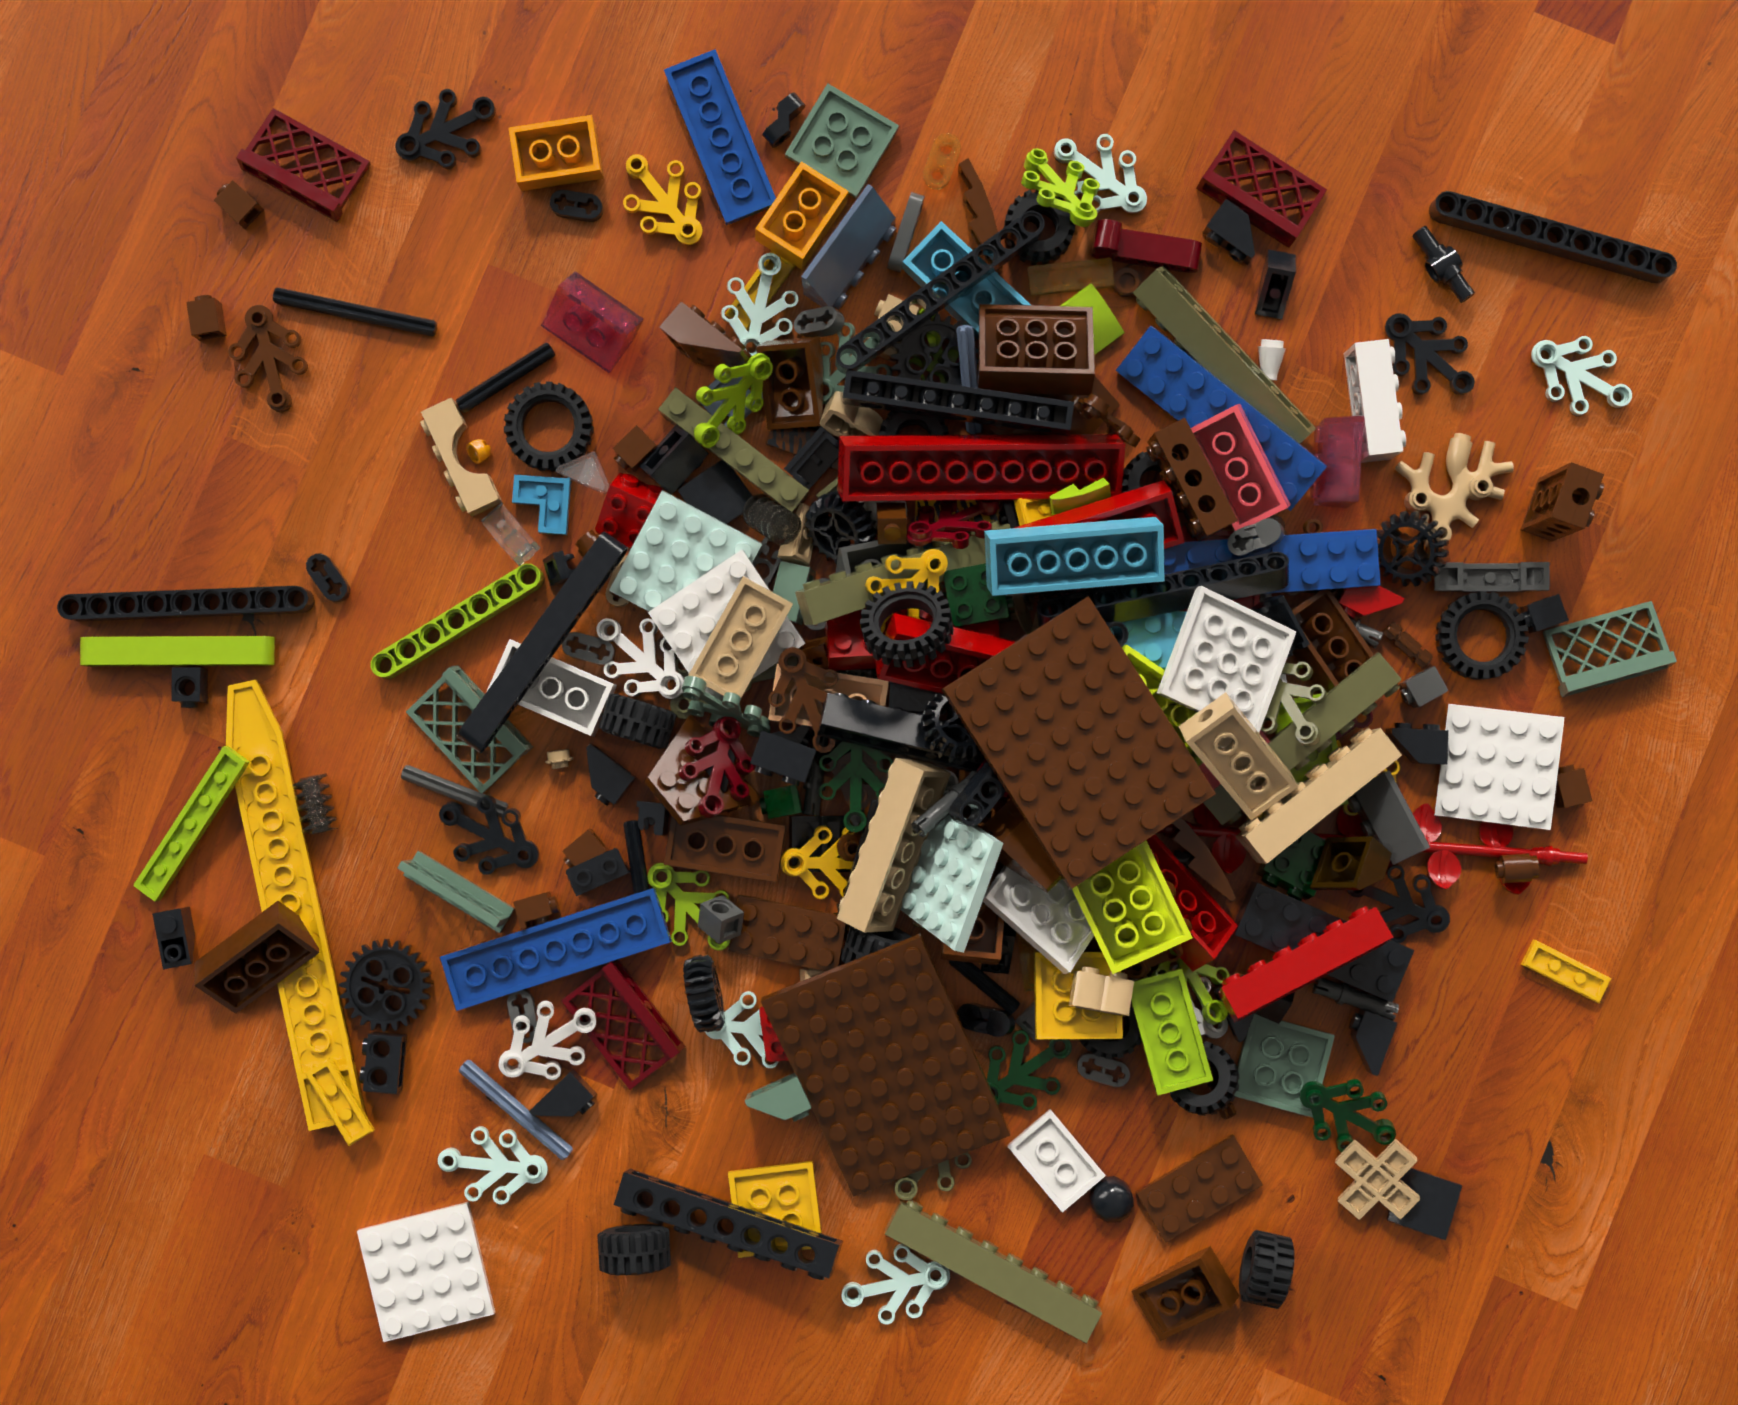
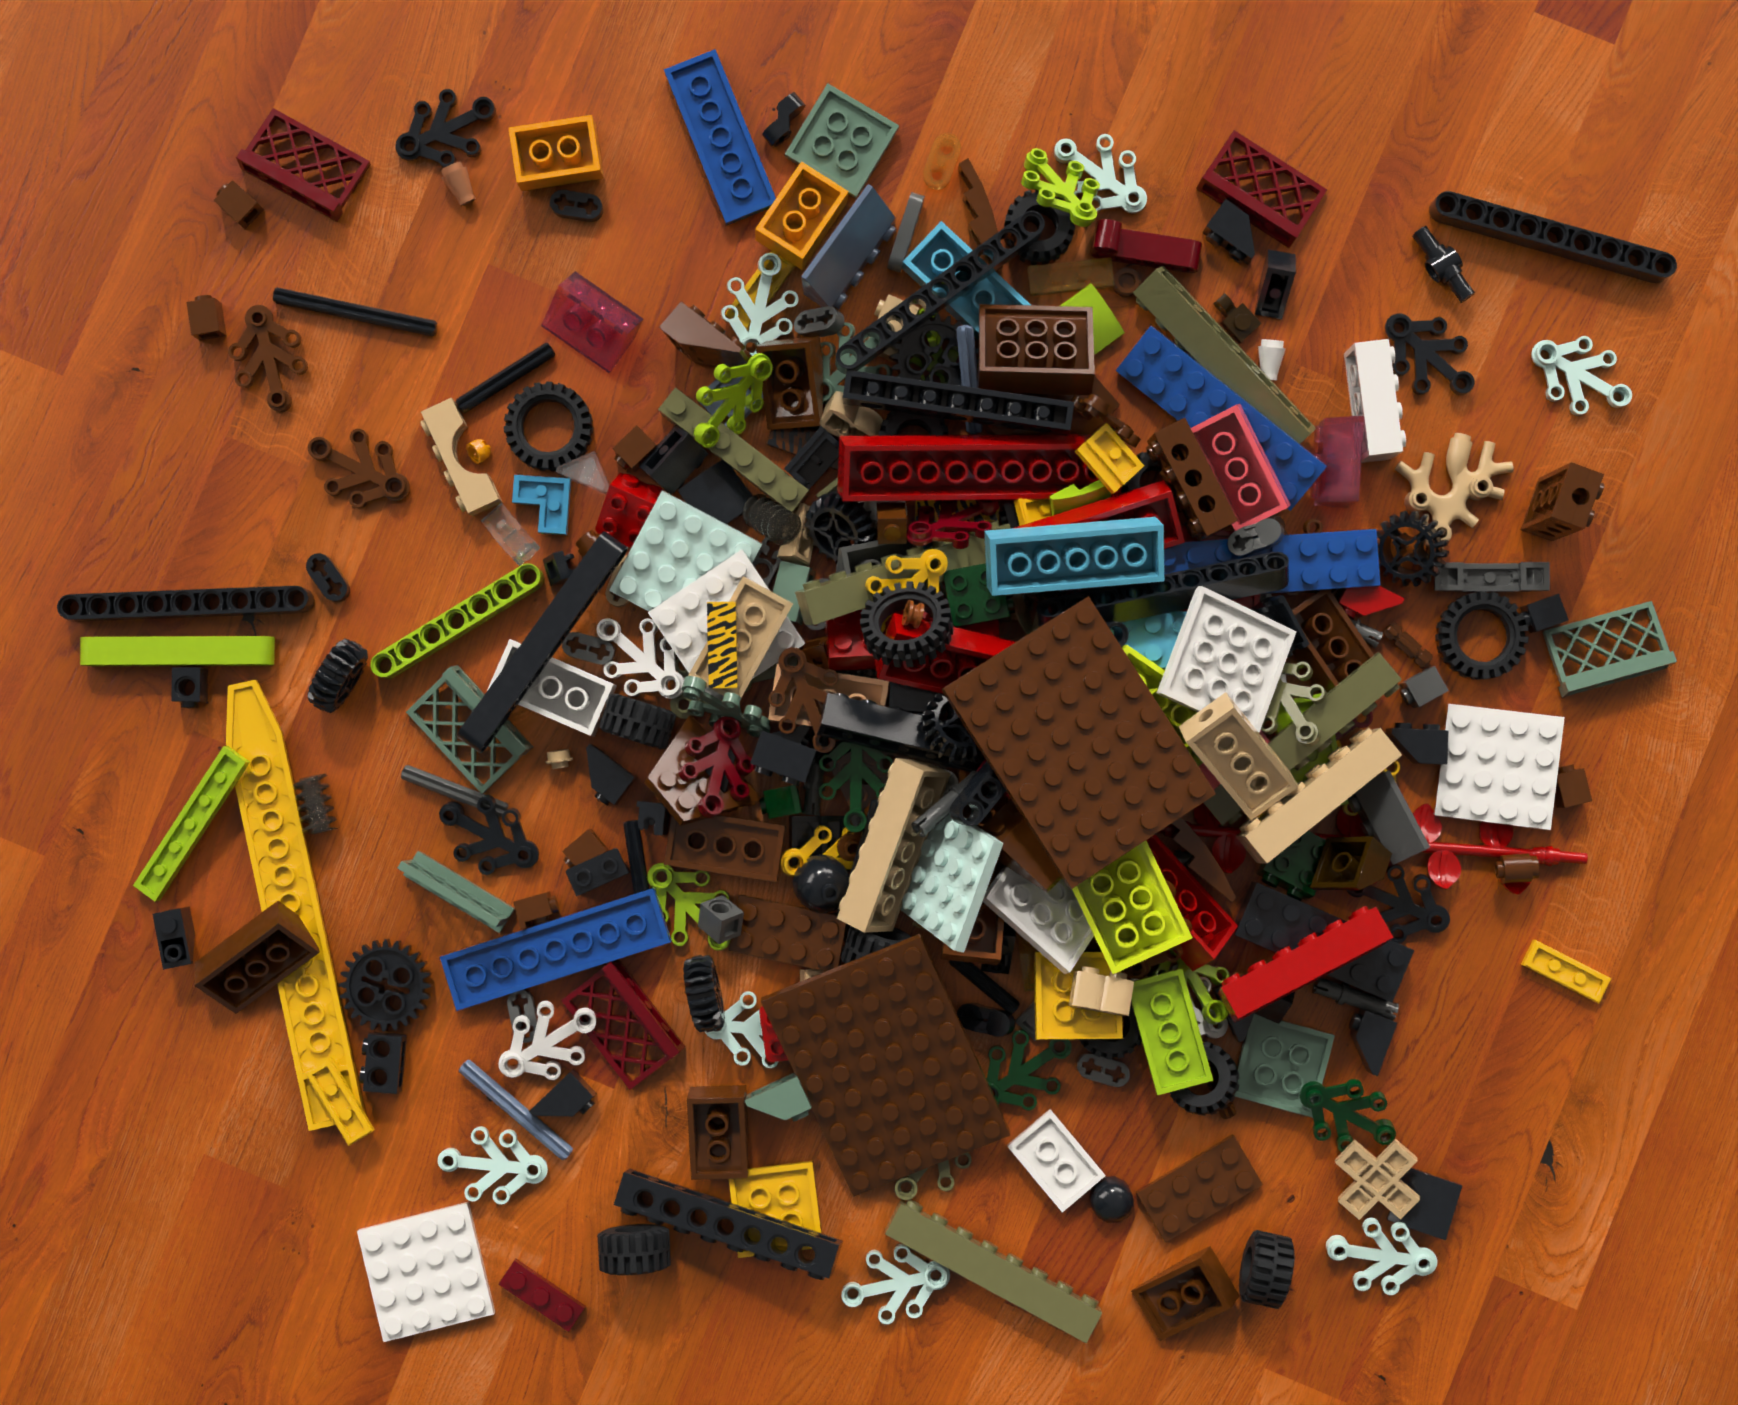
yellow plant [623,154,702,245] -> none
none -> reddish brown plant [308,429,410,509]
none -> black gear [308,638,368,713]
none -> nougat cone [441,161,476,206]
none -> dark red plate [499,1259,585,1332]
none -> reddish brown slope [687,1085,748,1180]
none -> tile [707,601,738,688]
none -> black cylinder [793,854,850,913]
none -> dark orange bush [902,600,924,629]
none -> yellow plate [1074,423,1144,494]
none -> dark brown plate [1213,293,1261,344]
none -> light aqua plant [1326,1218,1437,1295]

